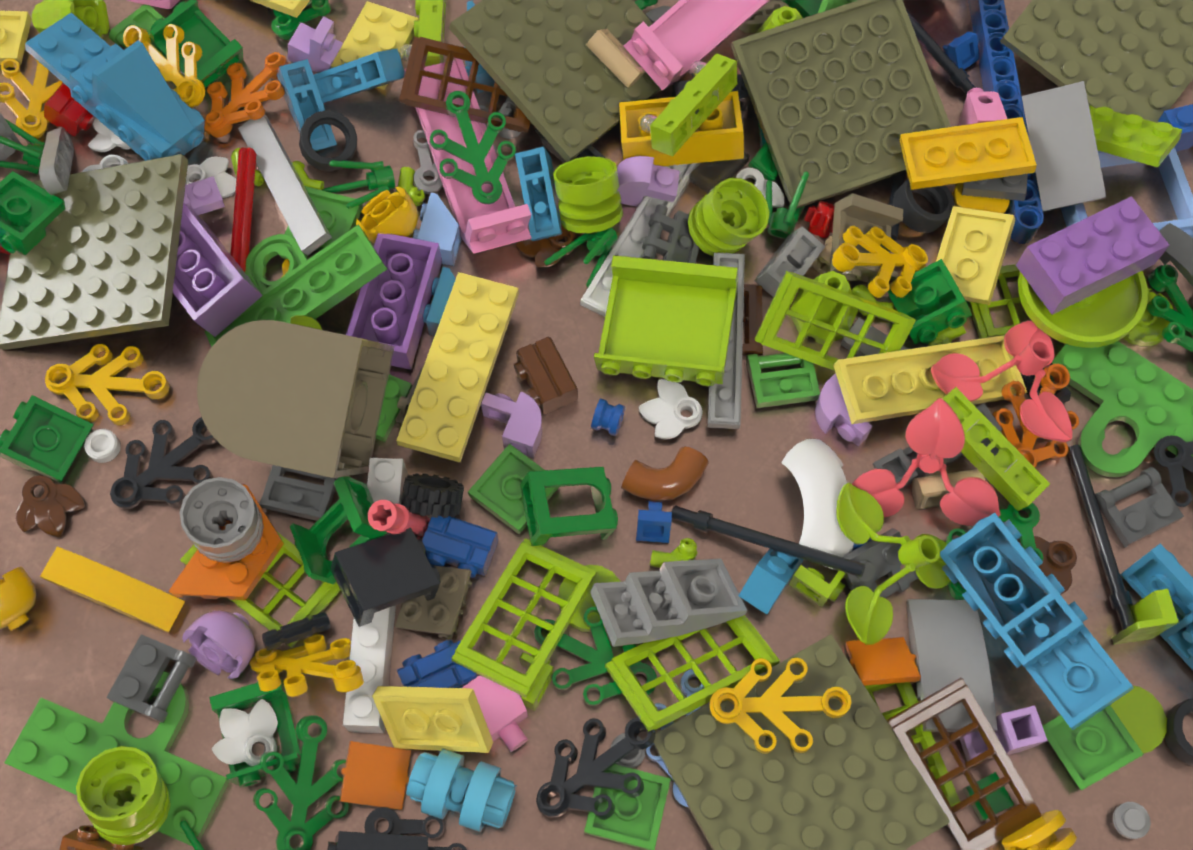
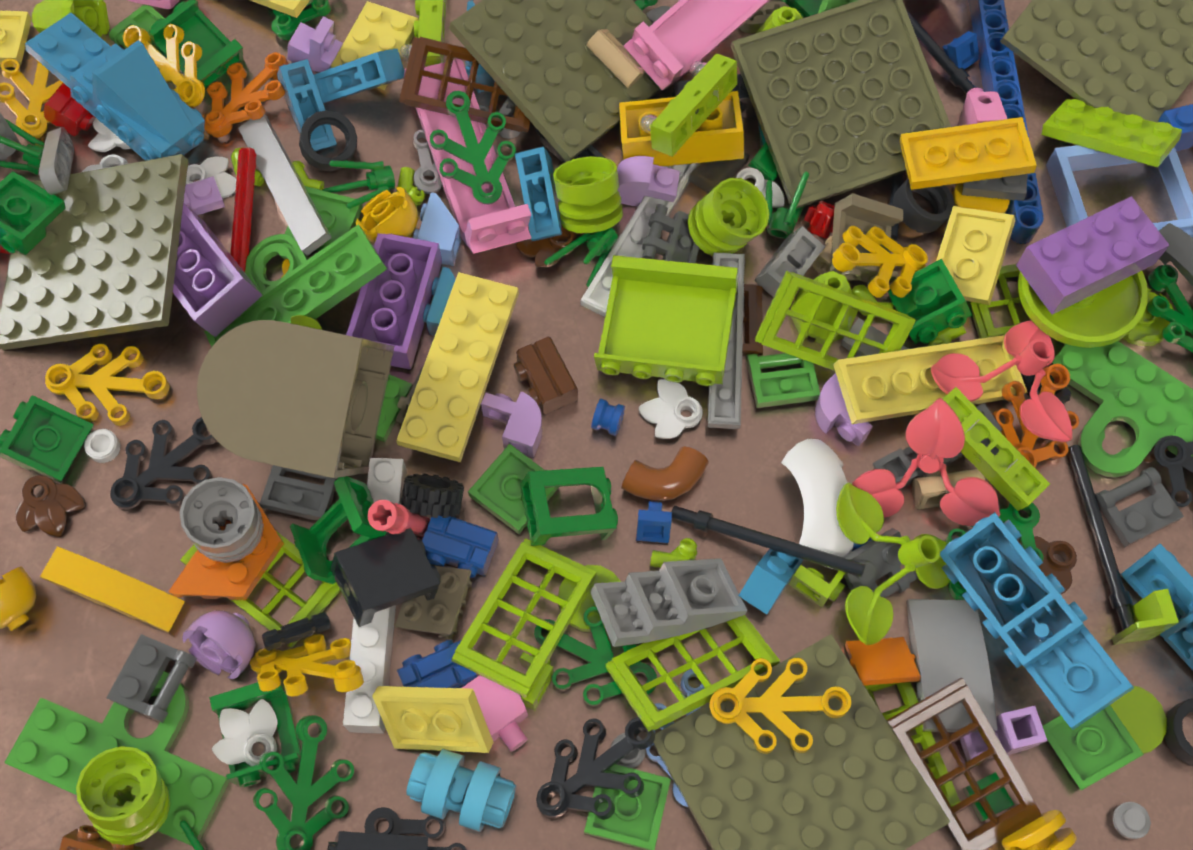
orange piece [339,741,411,810] -> none
light grey slope [1022,81,1106,212] -> none

